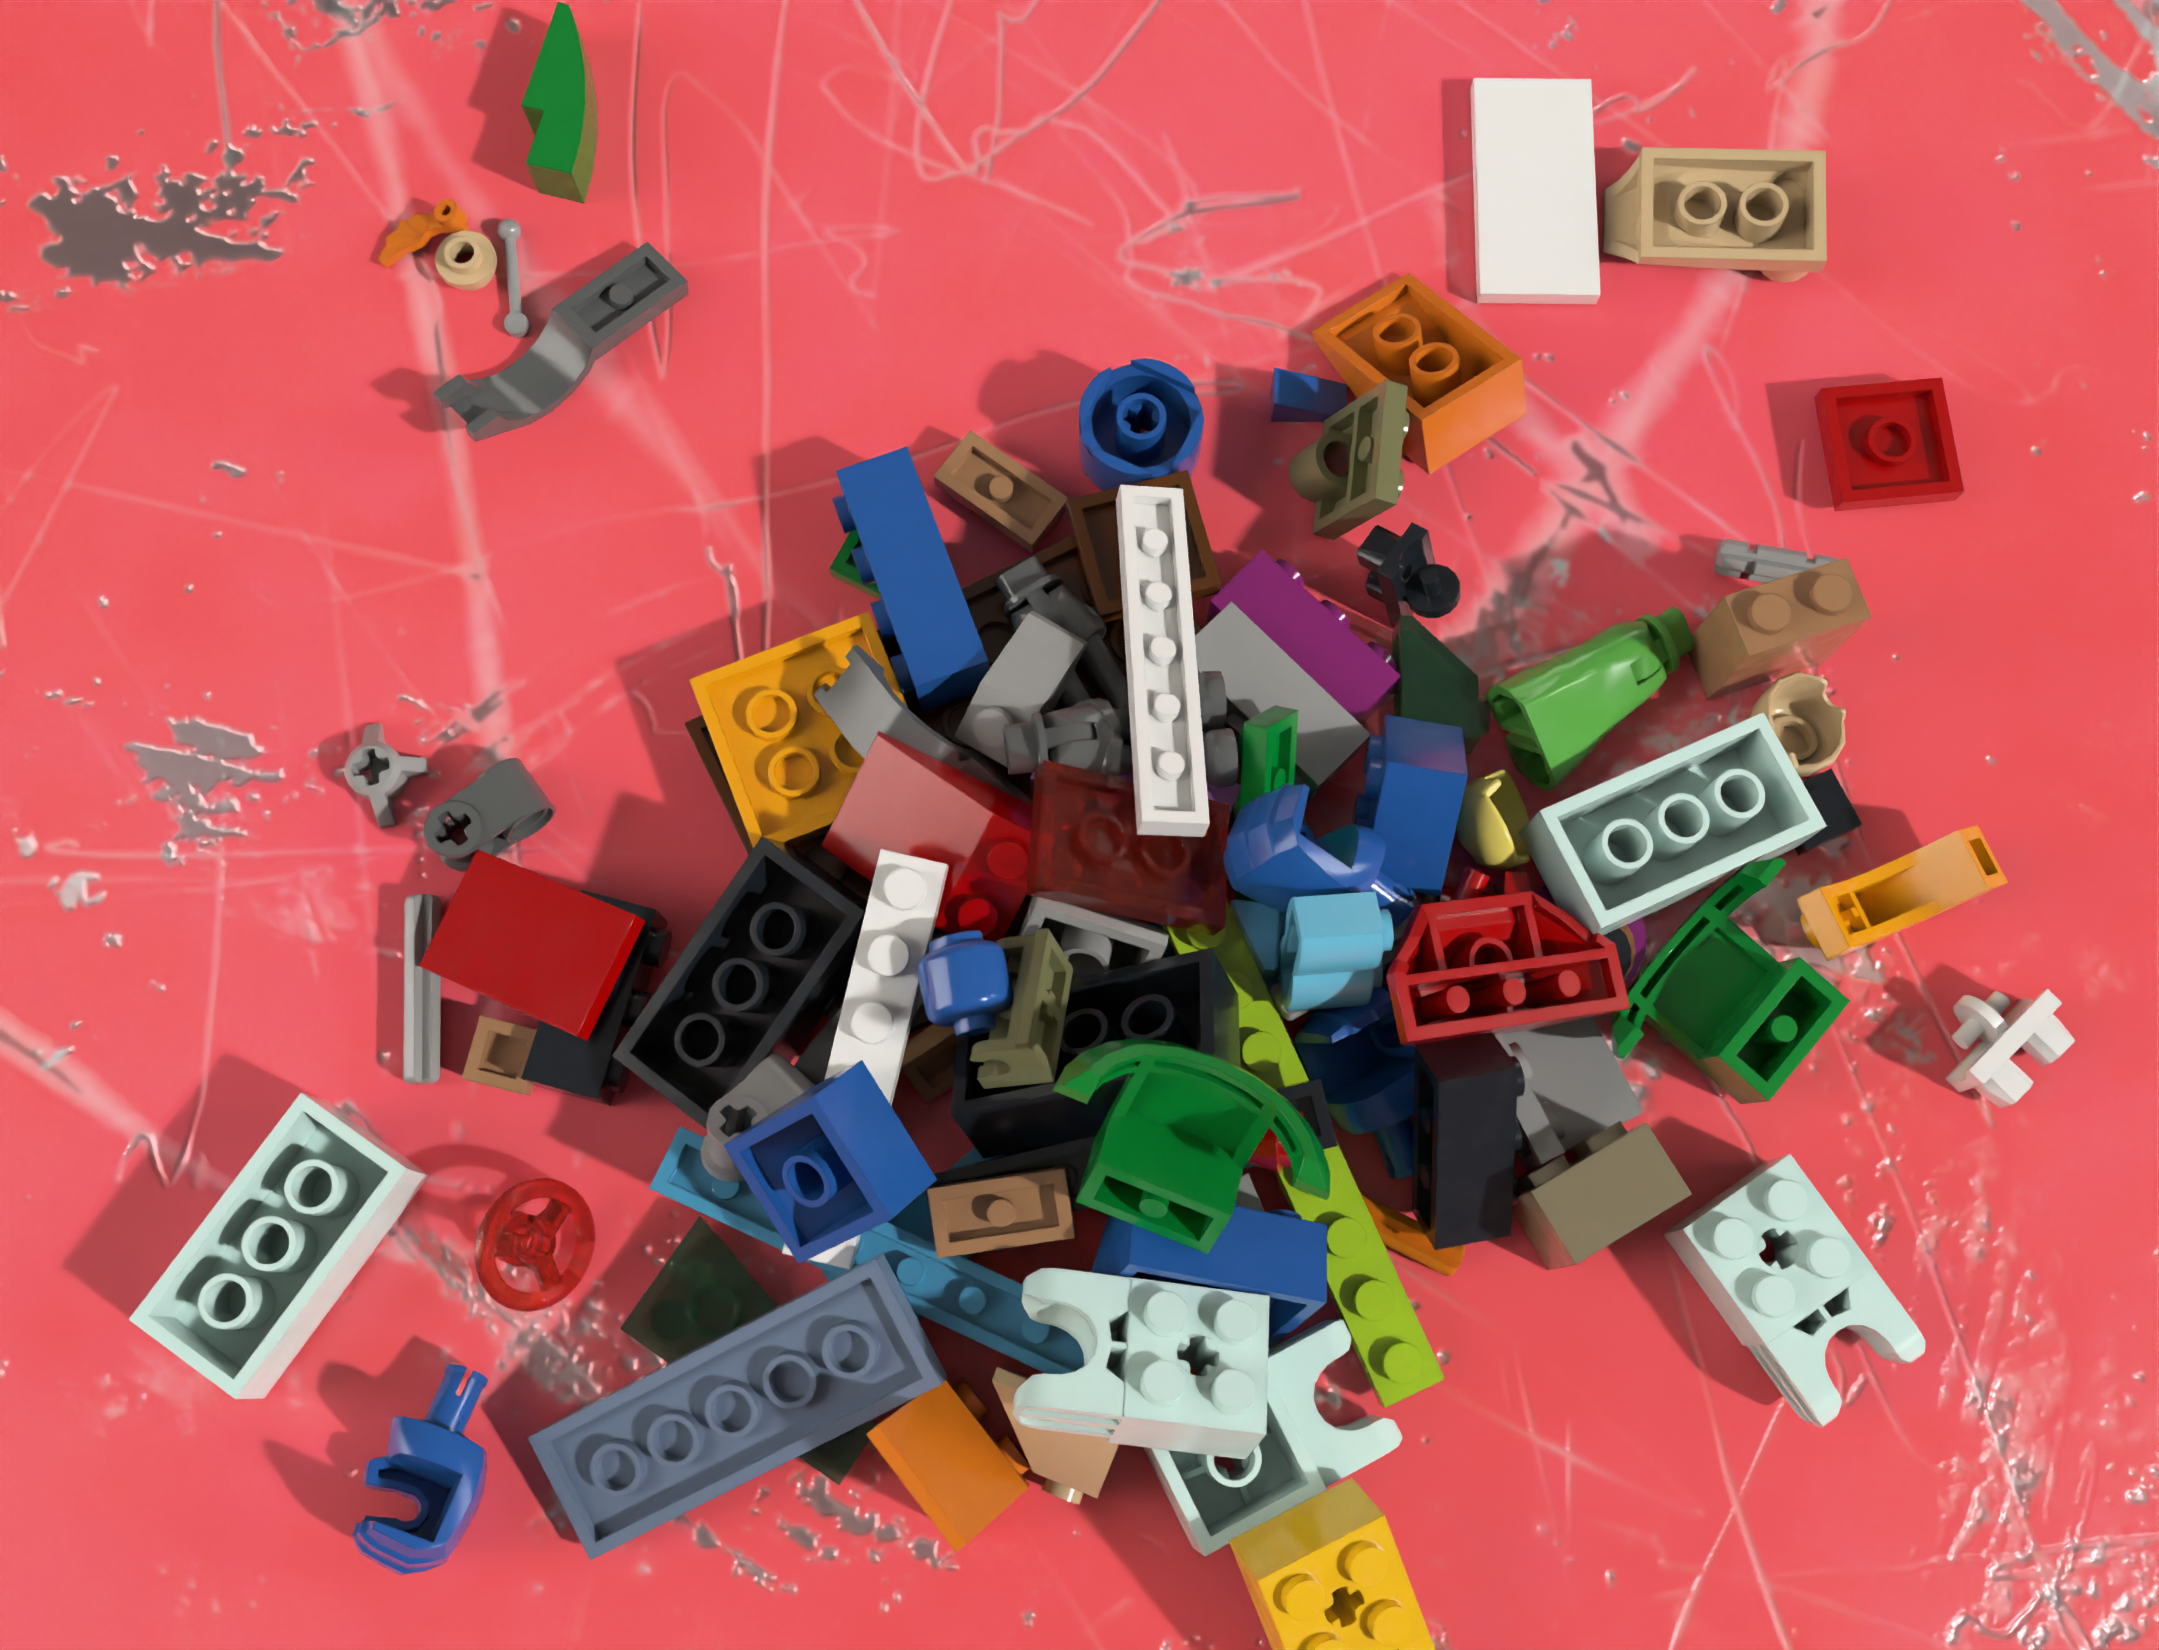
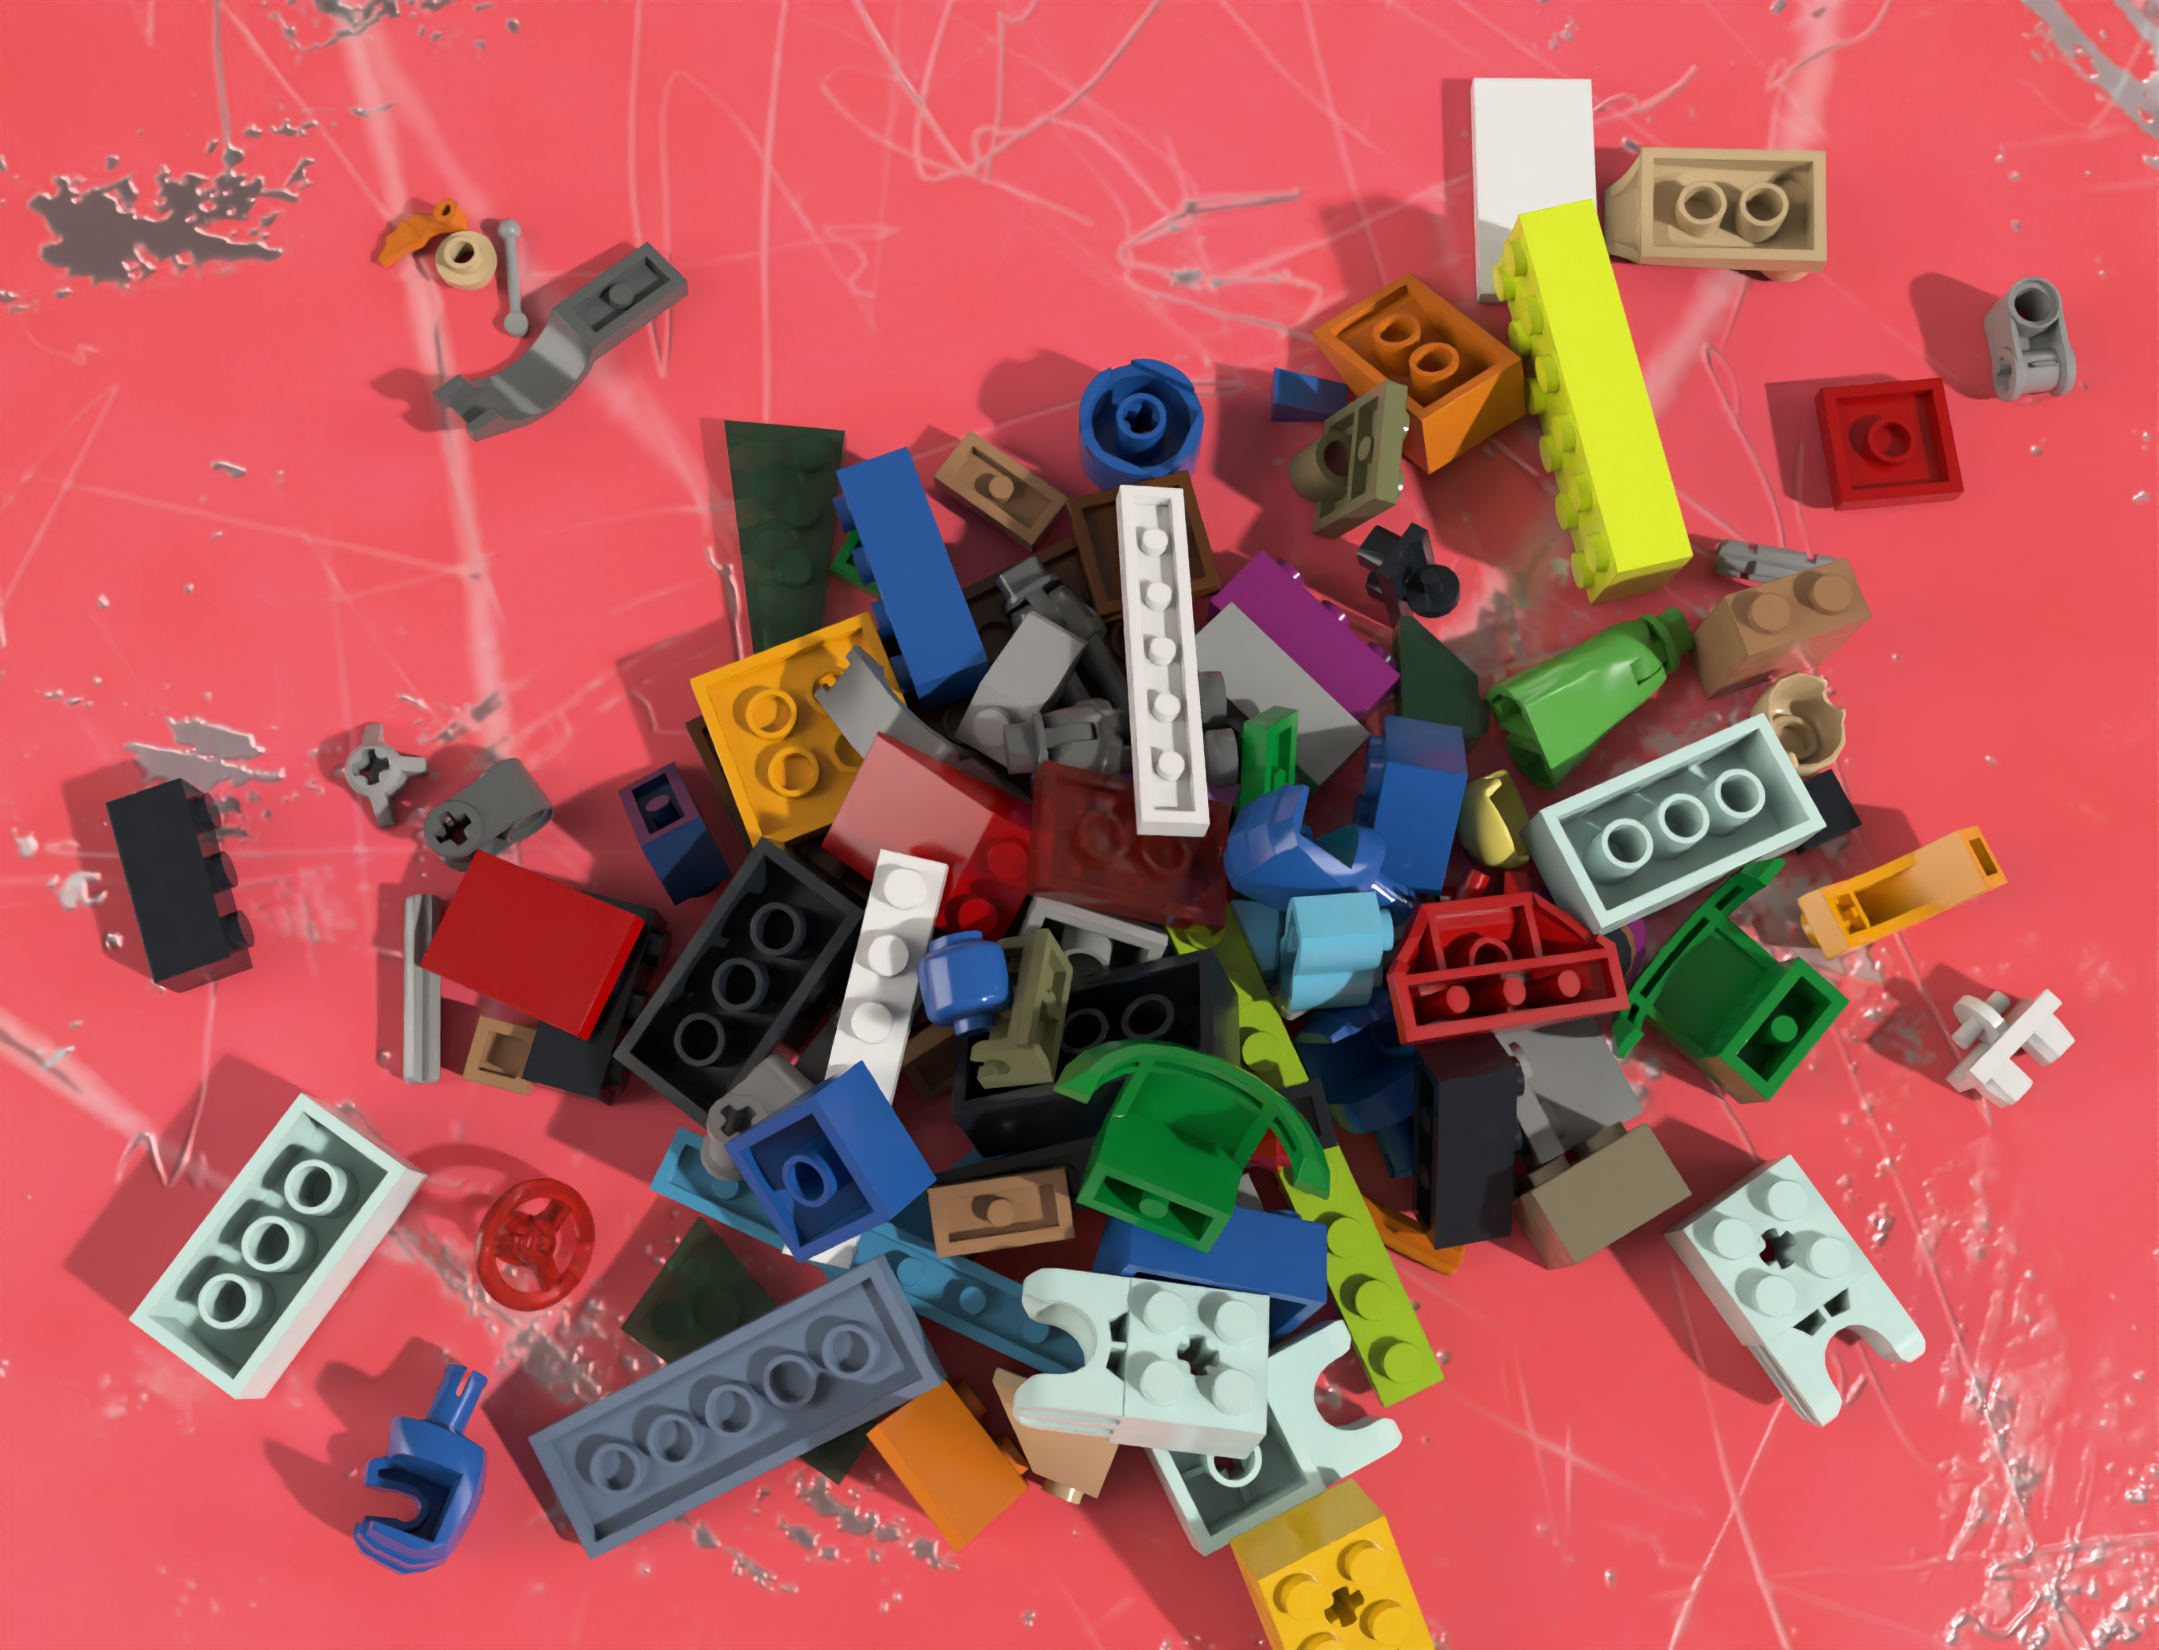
green slope [521,2,598,204] -> none
none -> black brick [106,778,255,993]
none -> dark blue slope [618,762,733,906]
none -> clear green wing [724,420,847,654]
none -> neon yellow brick [1493,198,1693,606]
none -> light grey piece [1984,277,2077,402]

